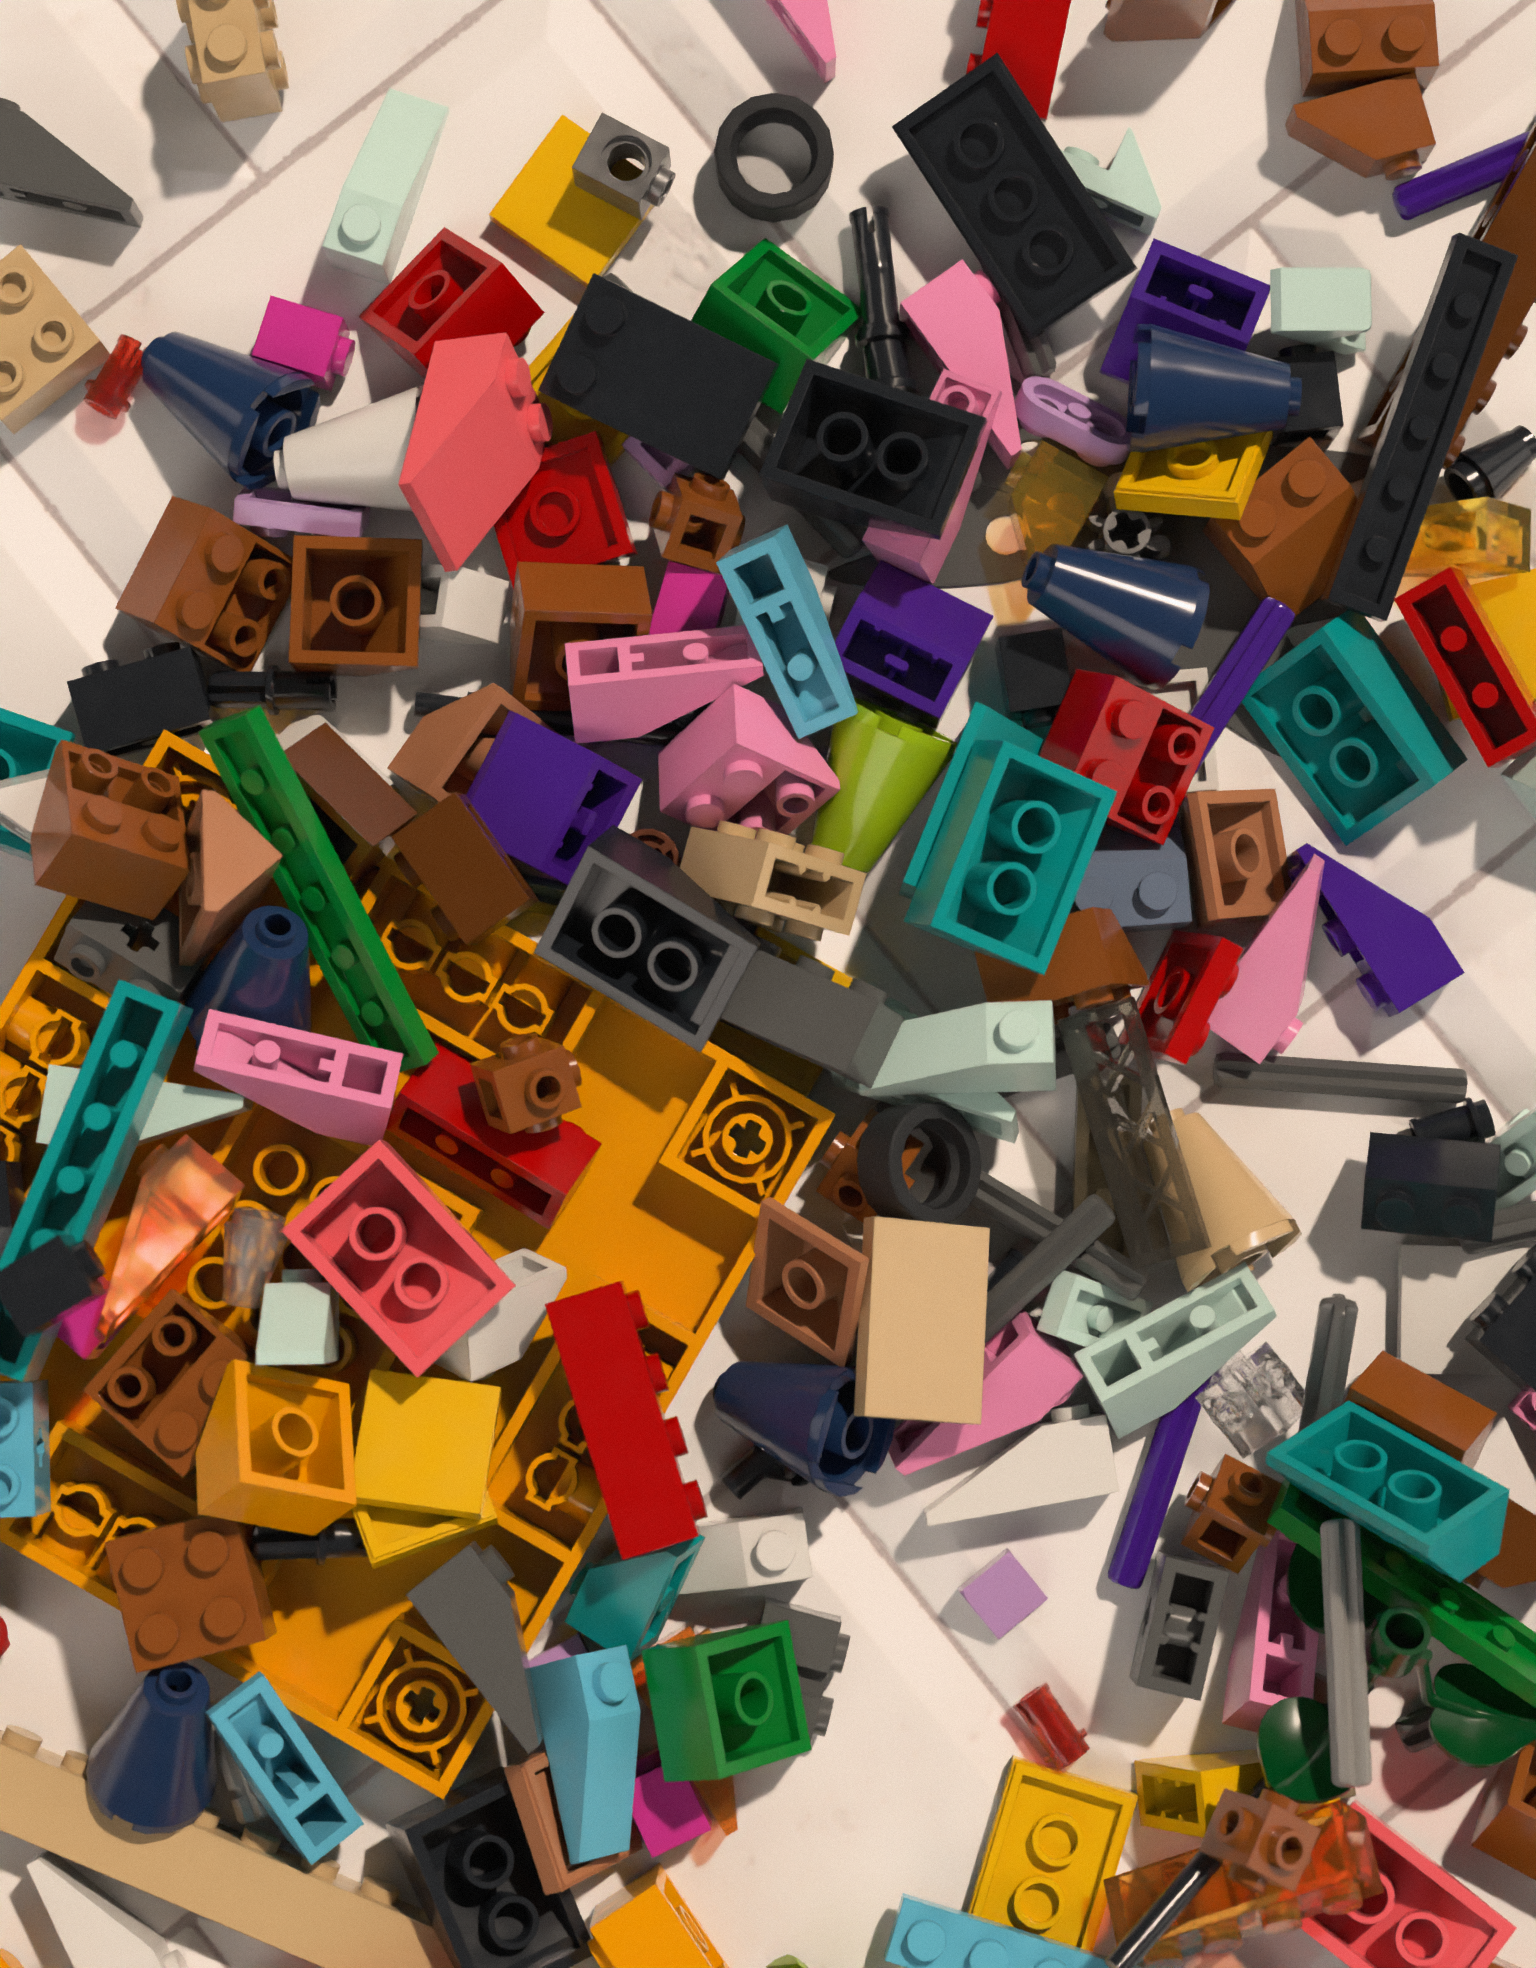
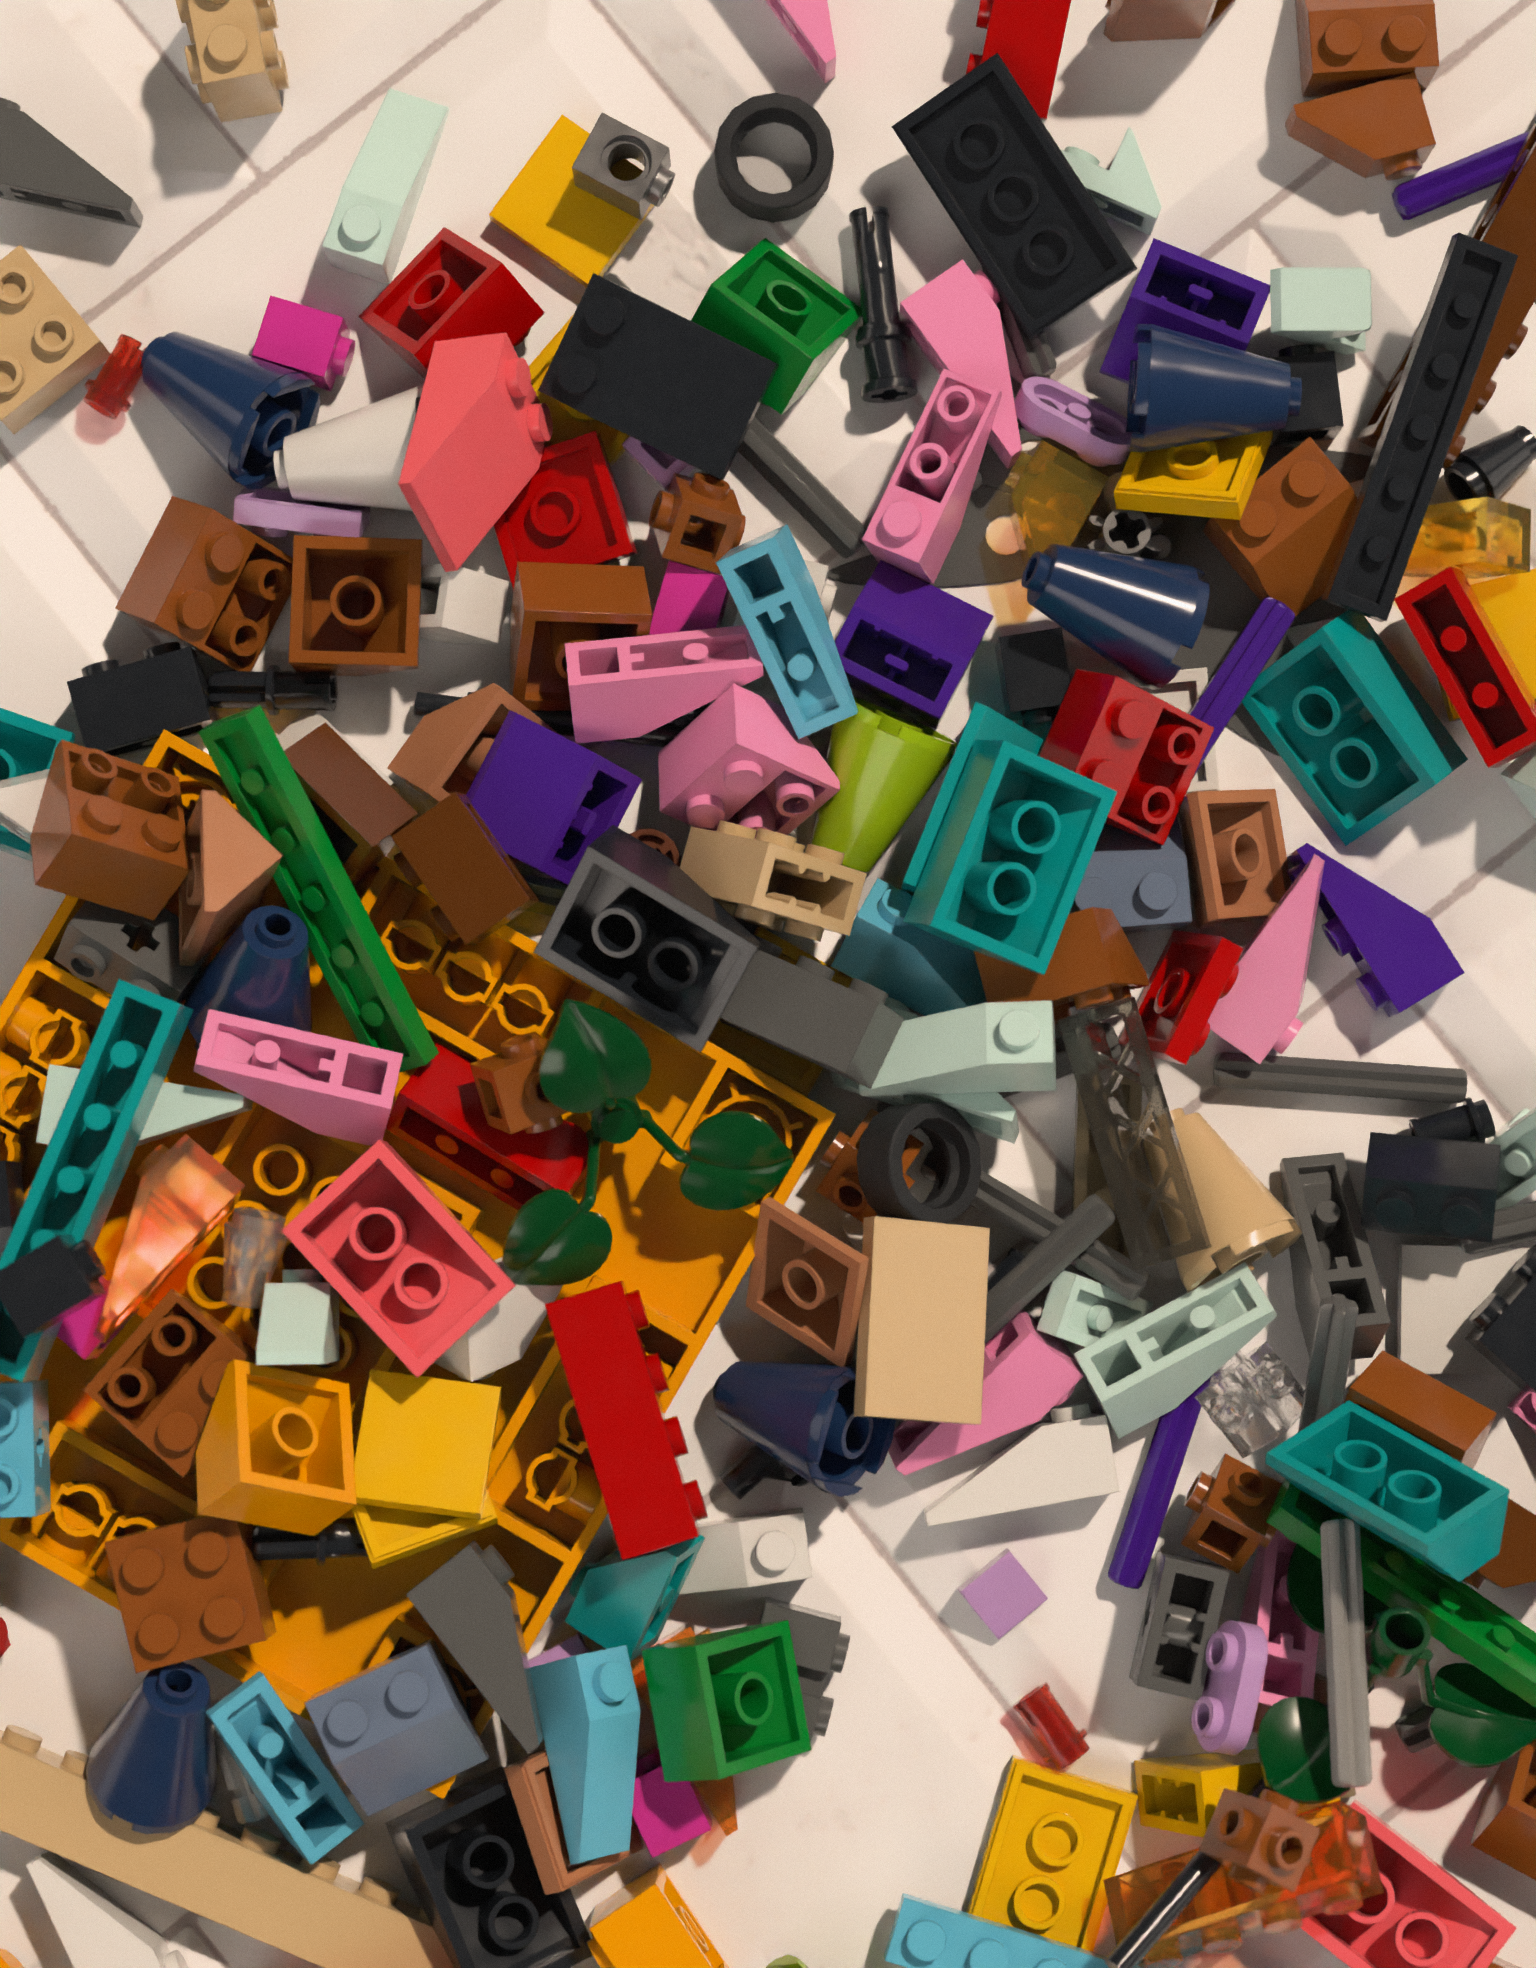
black slope [759,359,987,540] -> none
none -> sand blue slope [305,1637,489,1816]
none -> dark green plant [502,999,794,1286]
none -> medium azure slope [831,878,987,1016]
none -> lavender plate [1191,1620,1268,1755]
none -> dark grey slope [1280,1152,1391,1360]

